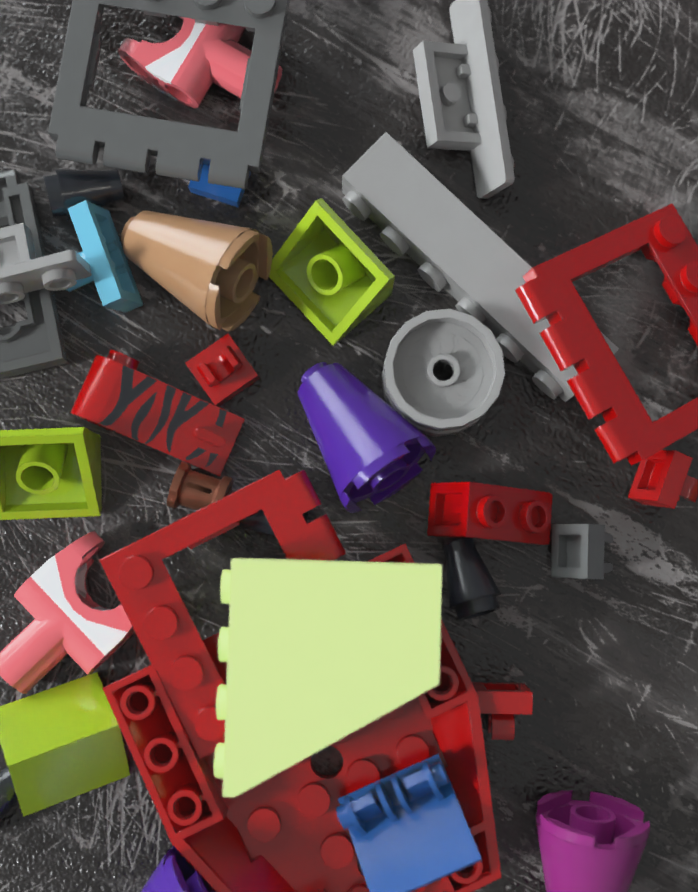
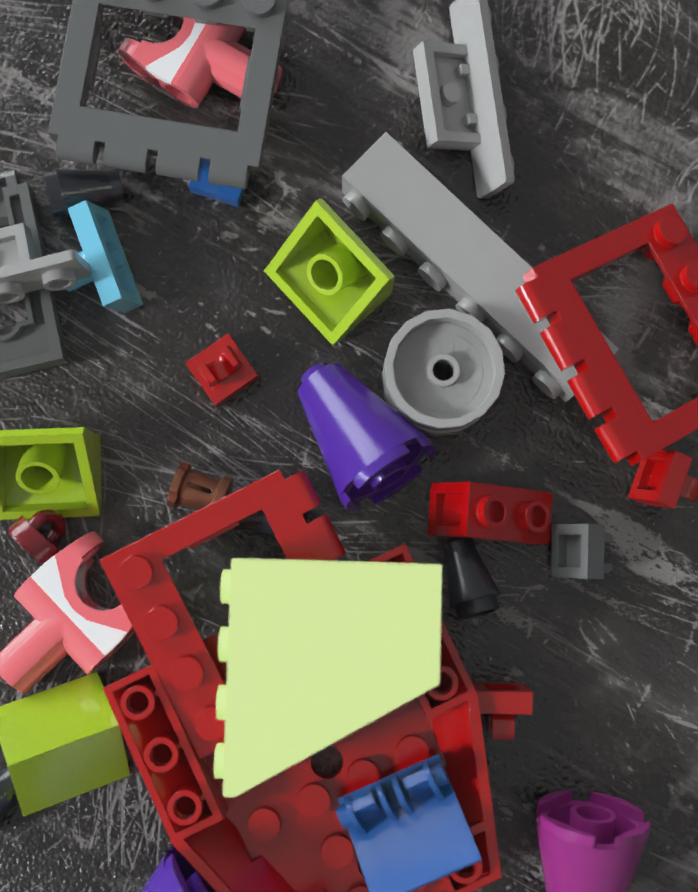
red door [70,349,245,477] -> none
medium nougat cone [121,210,273,332] -> none
none -> dark red tile [8,509,66,564]

